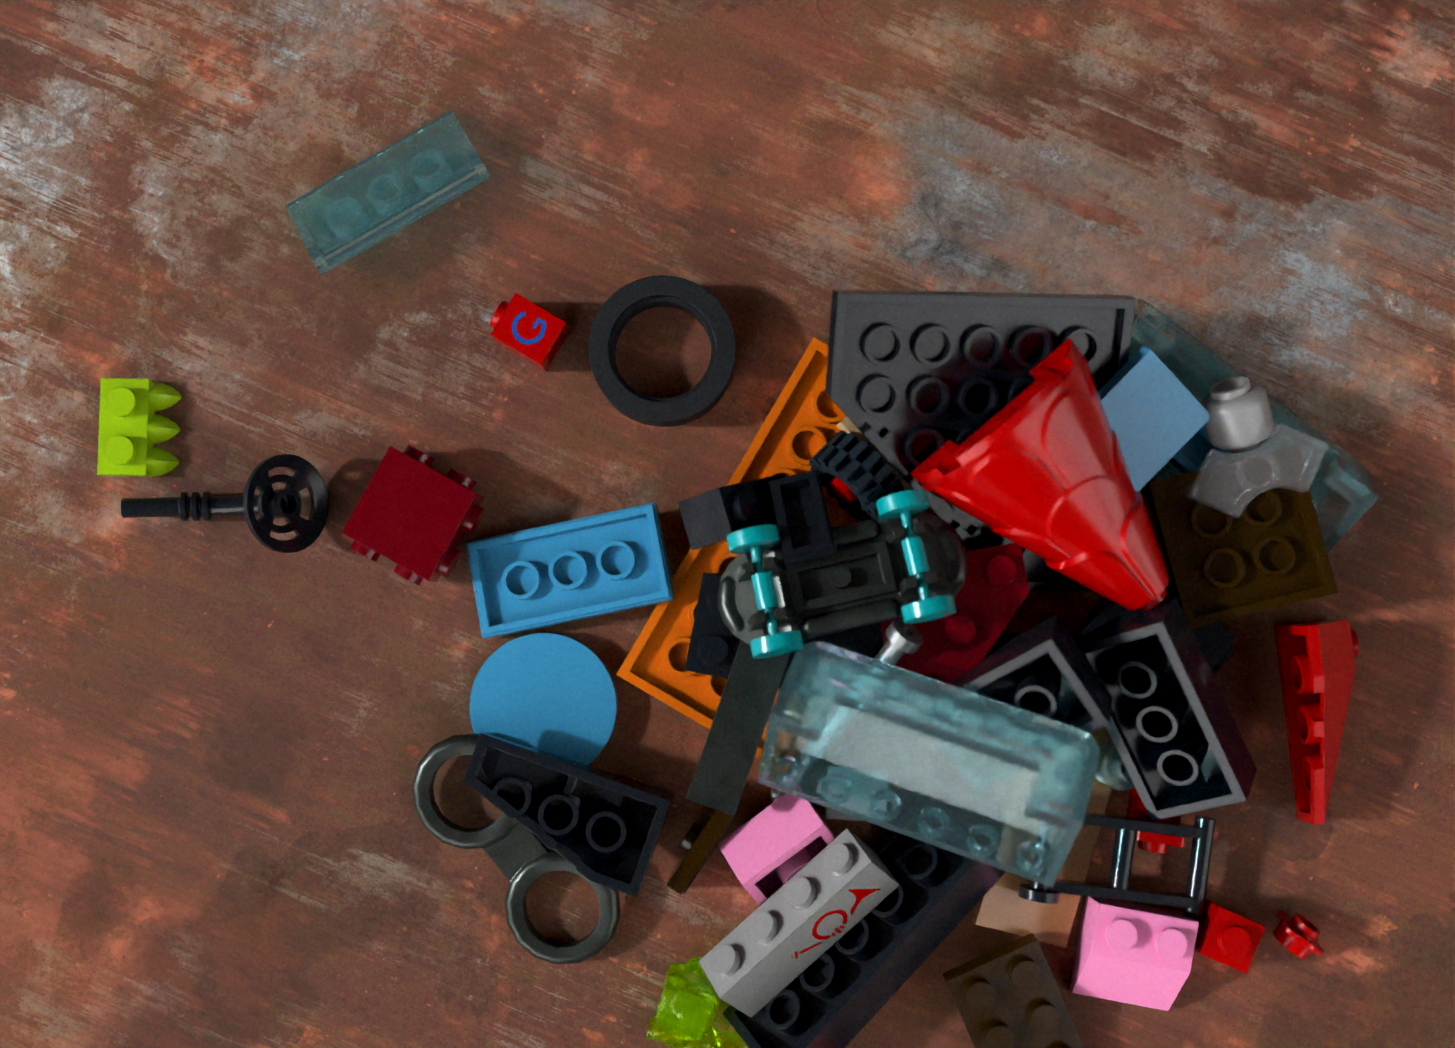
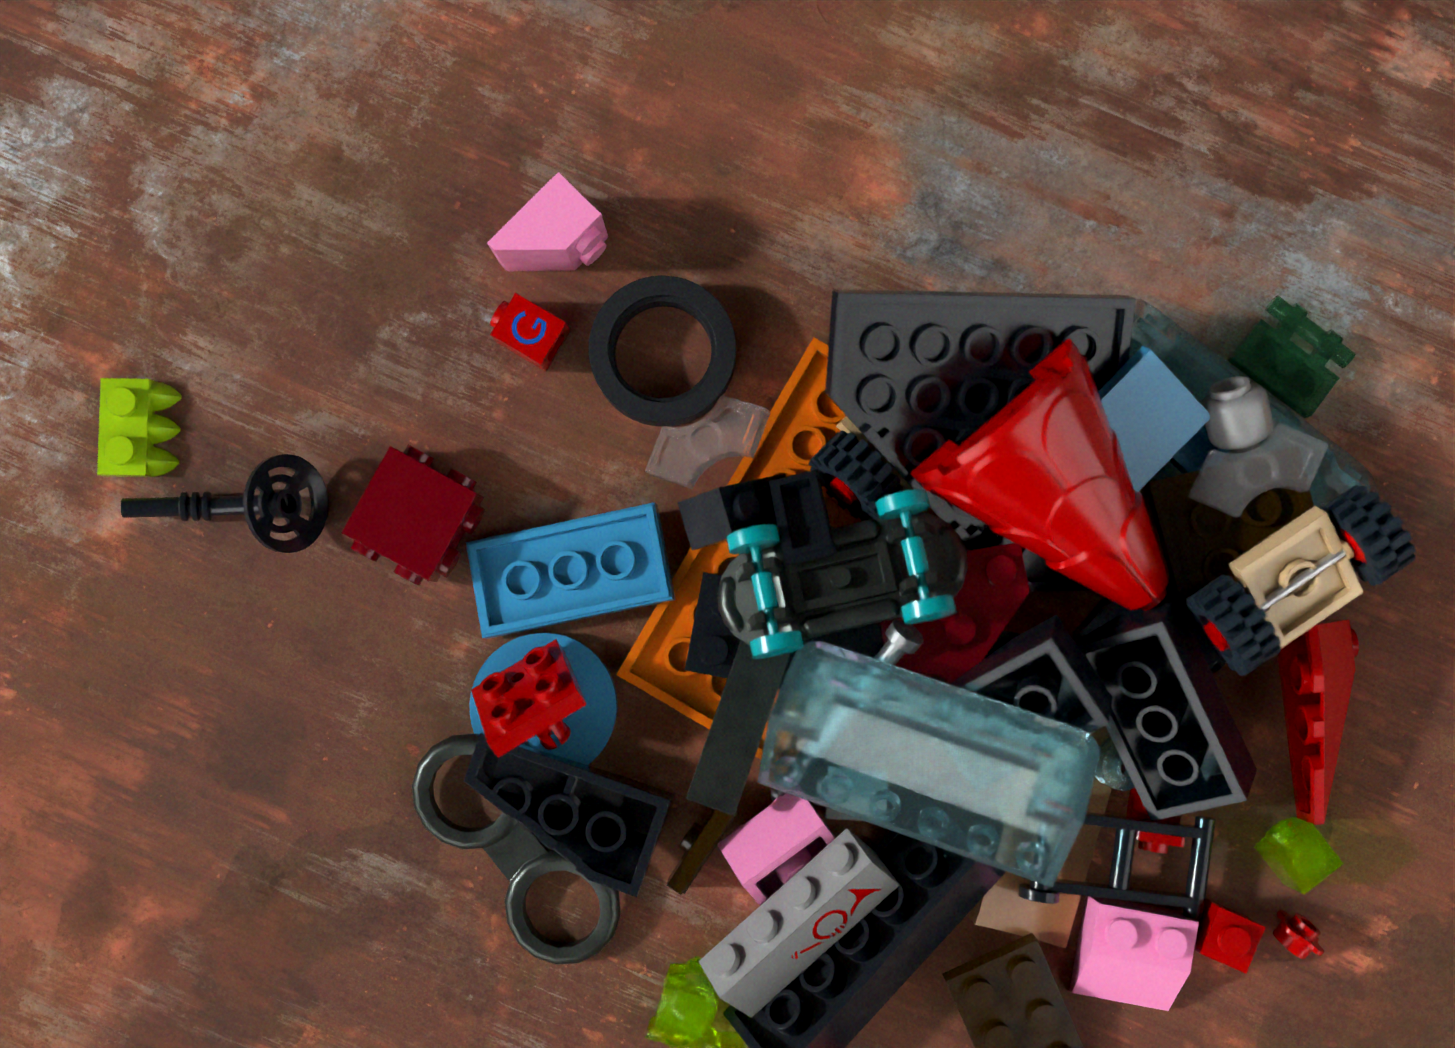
clear light blue slope [286,110,491,275] -> none
none -> red plate [471,639,587,758]
none -> bright pink slope [487,172,608,271]
none -> clear tile [645,395,770,489]
none -> plate [1186,485,1416,676]
none -> clear green plate [1227,295,1356,419]
none -> clear neon green brick [1254,816,1344,895]

